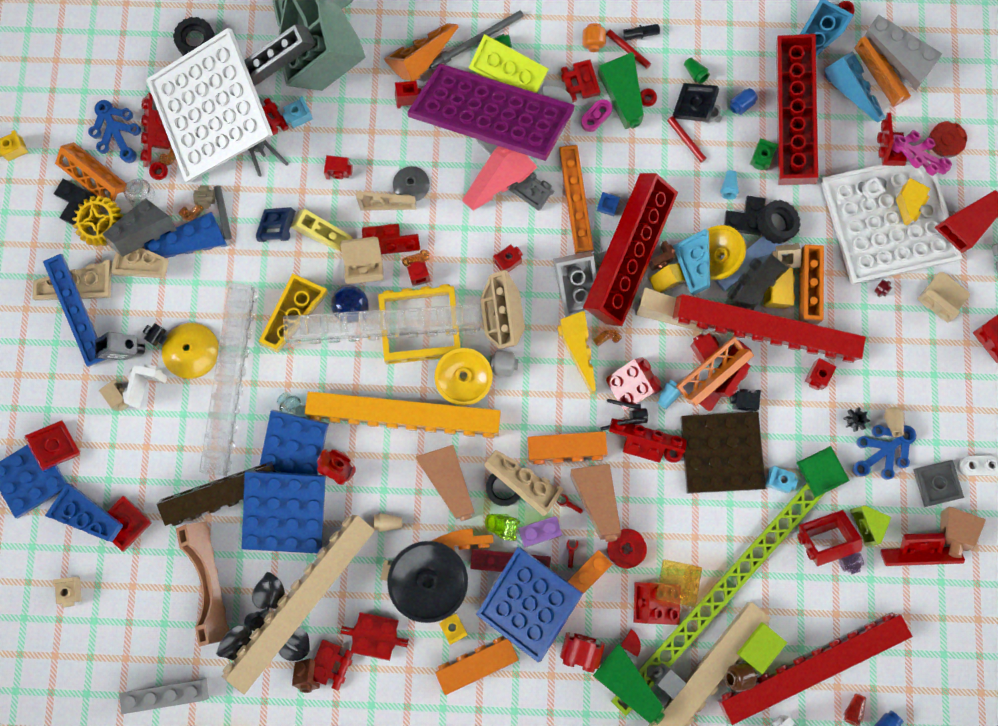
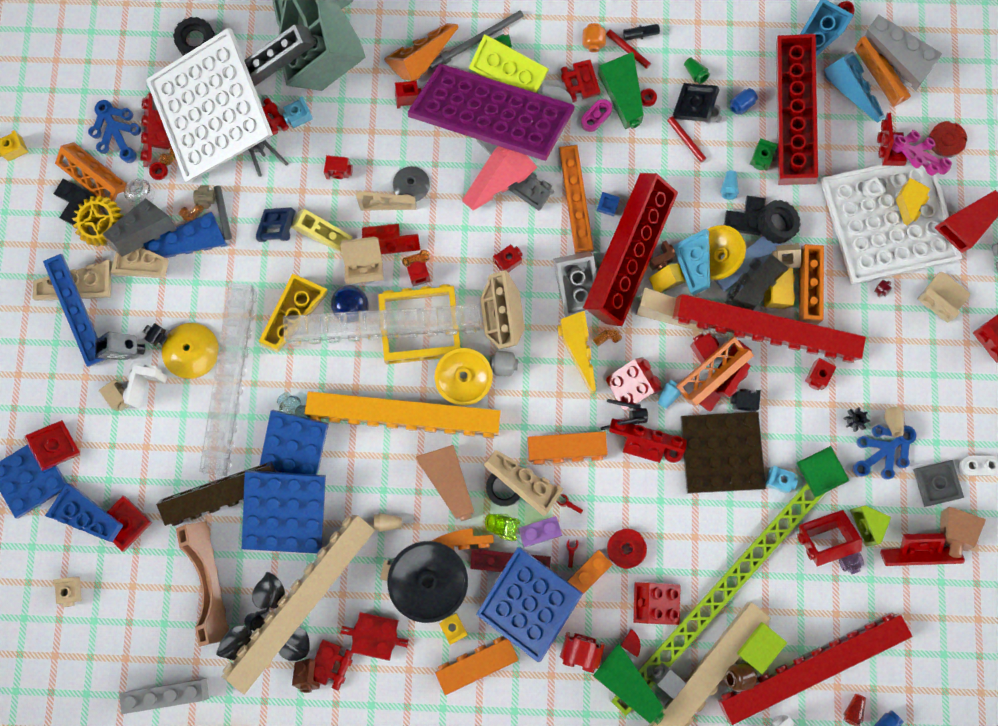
red plate [317,449,356,485] -> none
nougat slope [570,464,621,542] -> none
clear yellow bracket [656,559,702,607] -> none

